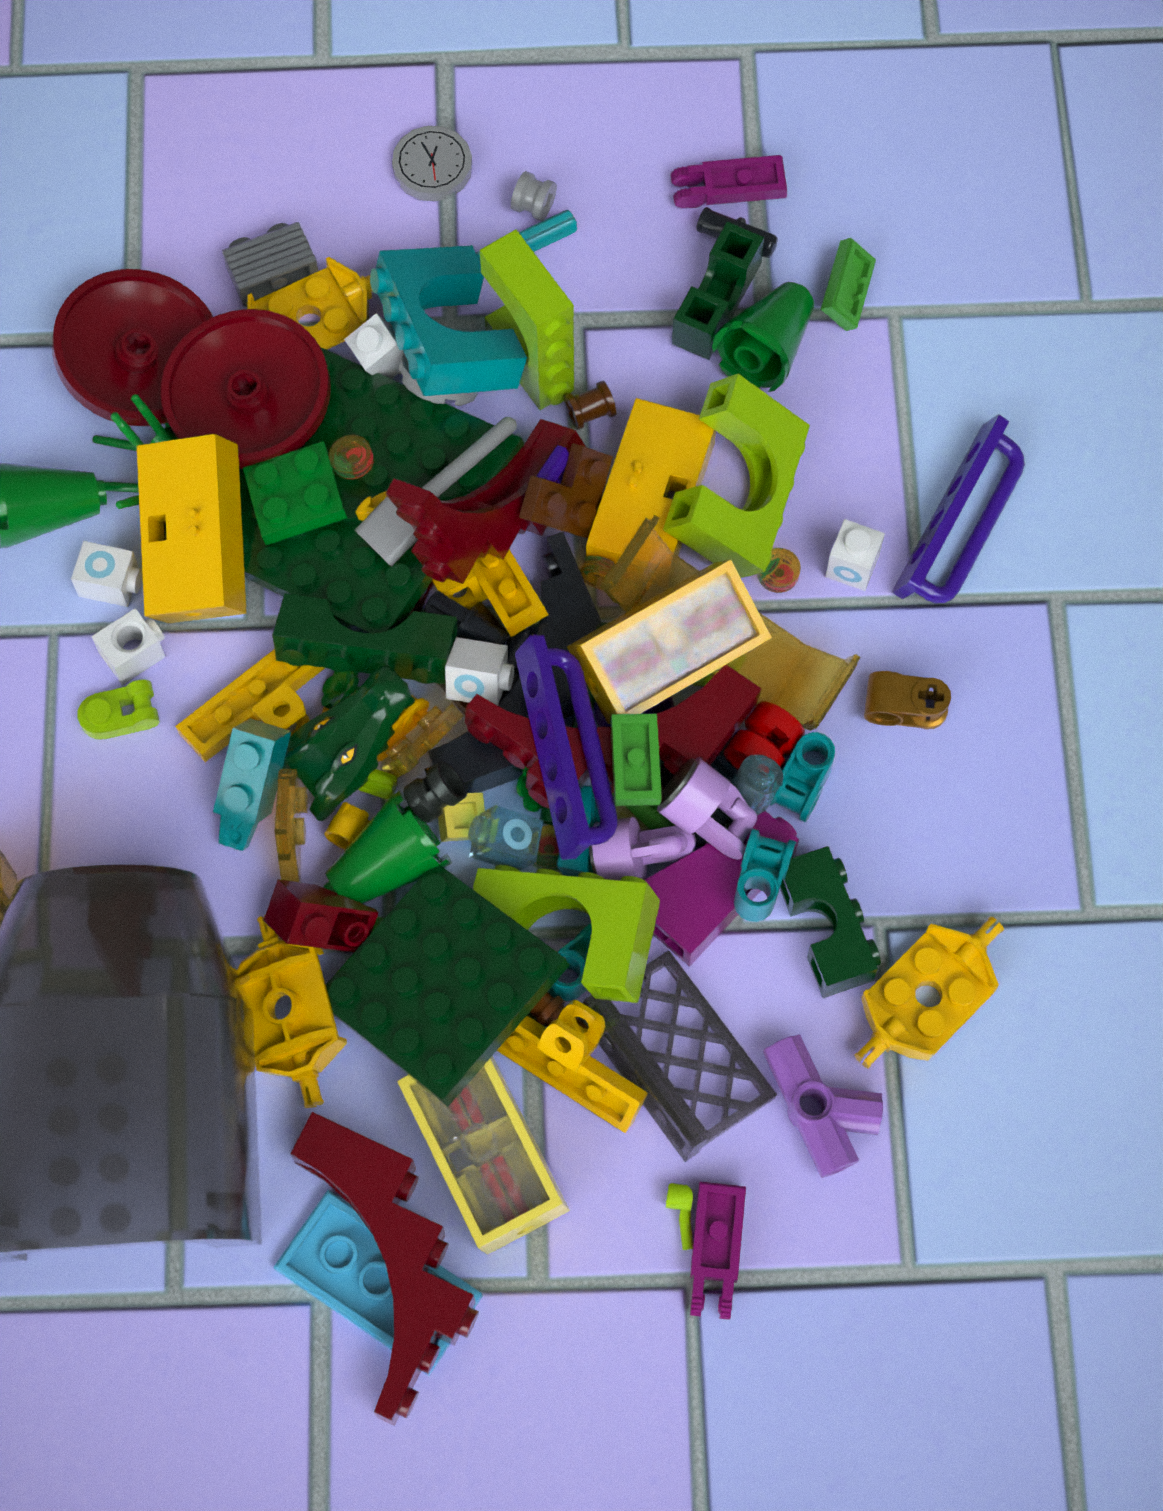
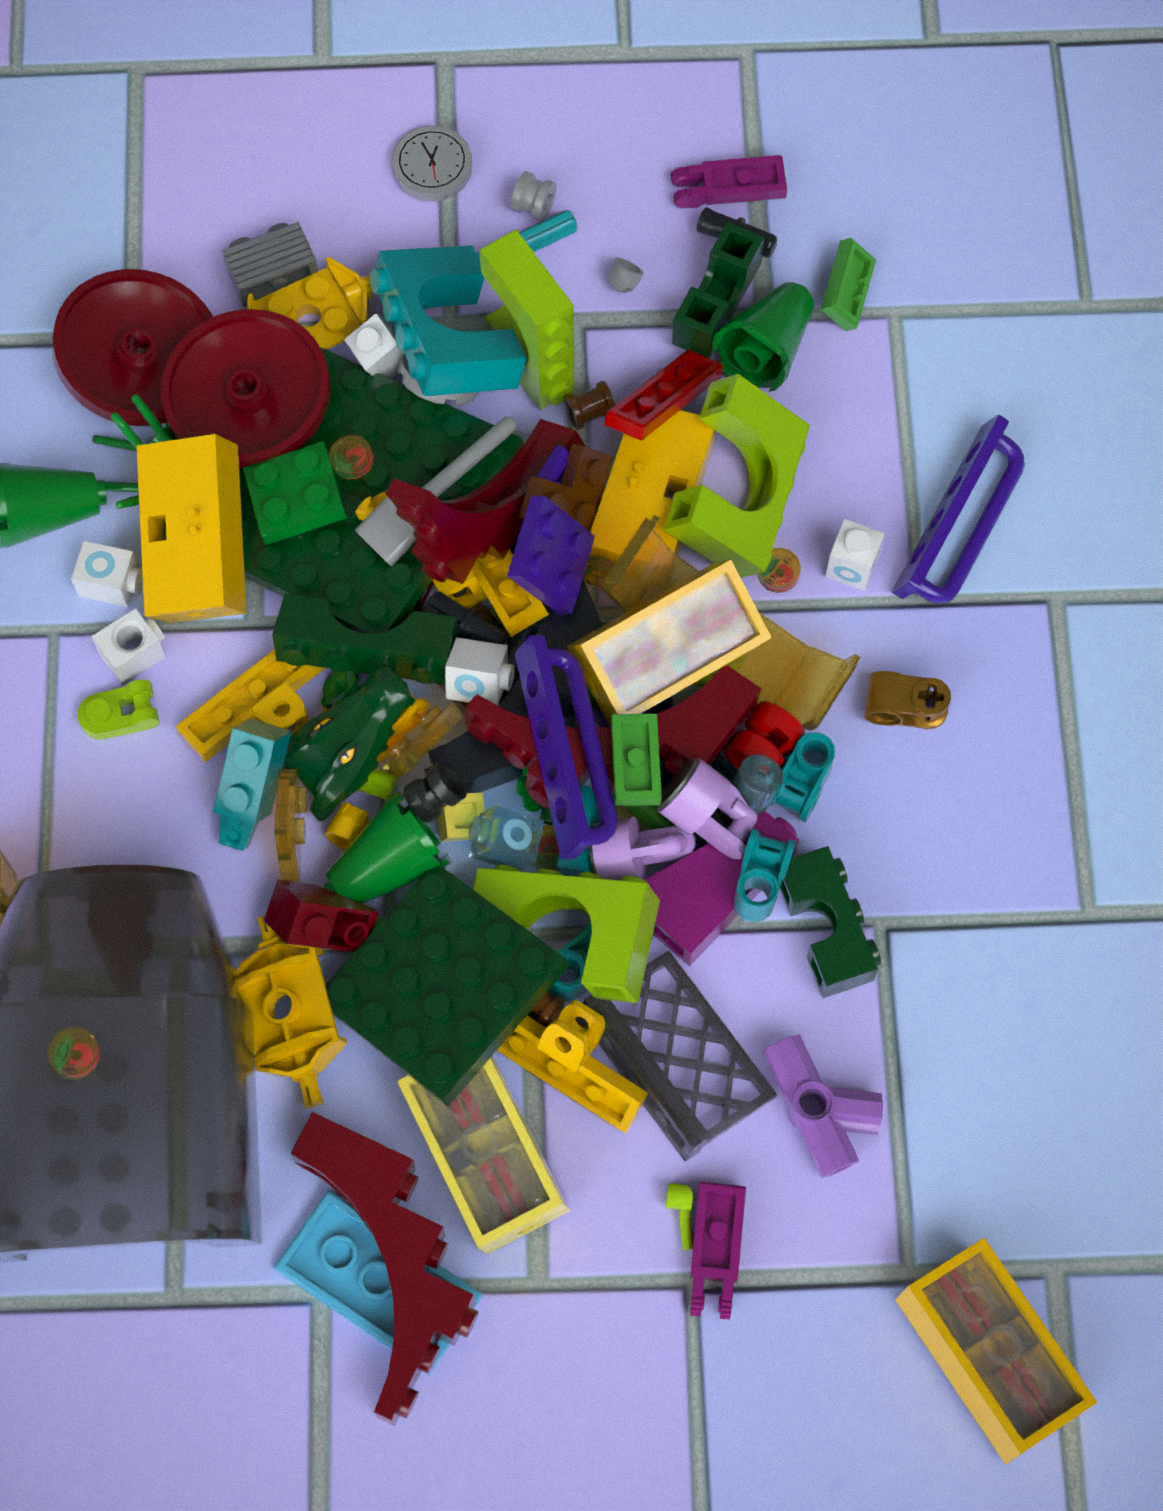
yellow plate [854,916,1004,1069] -> none
none -> clear yellow tile [48,1027,101,1080]
none -> dark purple plate [507,496,595,615]
none -> red tile [604,350,723,441]
none -> light grey hinge [607,257,644,293]
none -> brick [895,1238,1098,1465]

